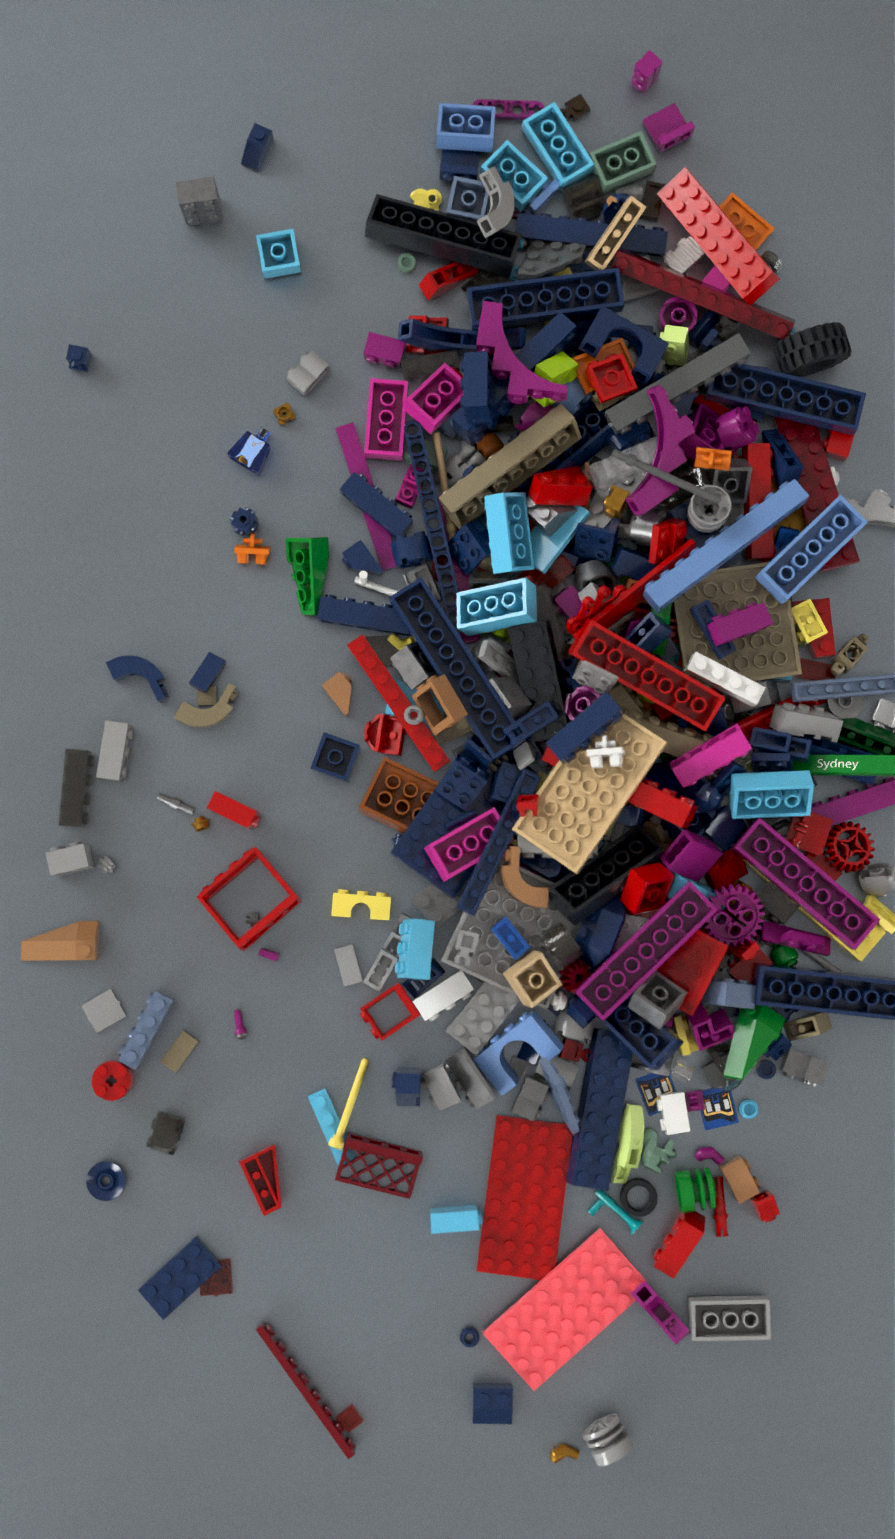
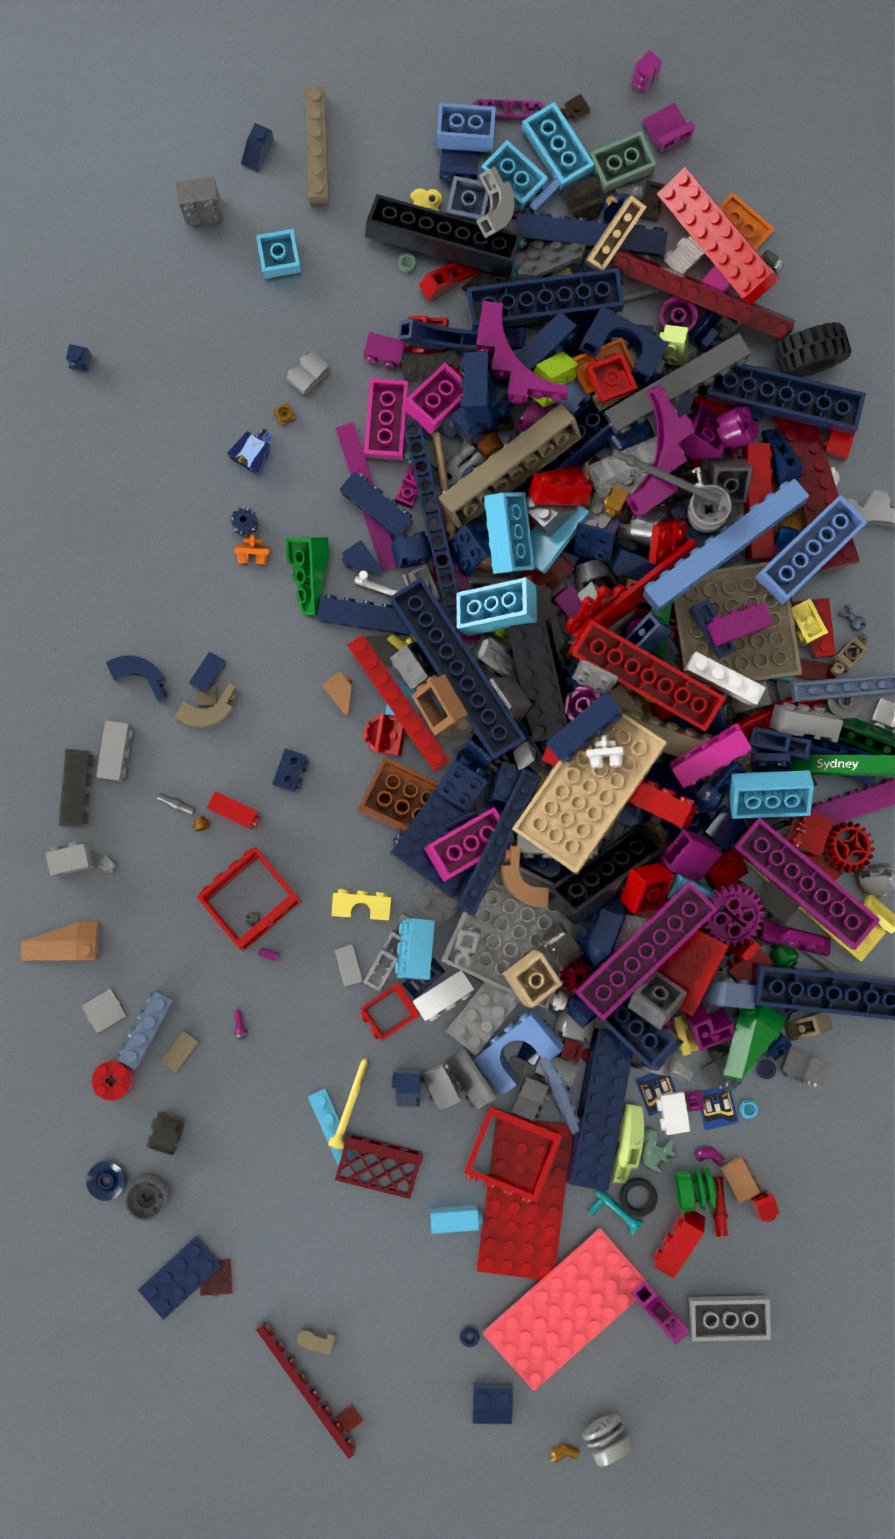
red wedge [238,1144,282,1216] -> none
dark blue brick [311,732,361,783] -> none
light grey plate [404,705,423,725] -> none
blue plate [490,916,530,960] -> none
dark blue plate [502,701,559,747] -> none
red tile [516,794,540,817] -> none
orange hips [694,447,732,471] -> none
none -> dark grey wheel [125,1173,169,1221]
none -> dark blue brick [272,748,310,793]
none -> dark tan leg [298,1327,337,1356]
none -> dark tan brick [305,87,329,206]
none -> red window [463,1105,562,1204]
none -> sand blue arm [839,604,867,631]

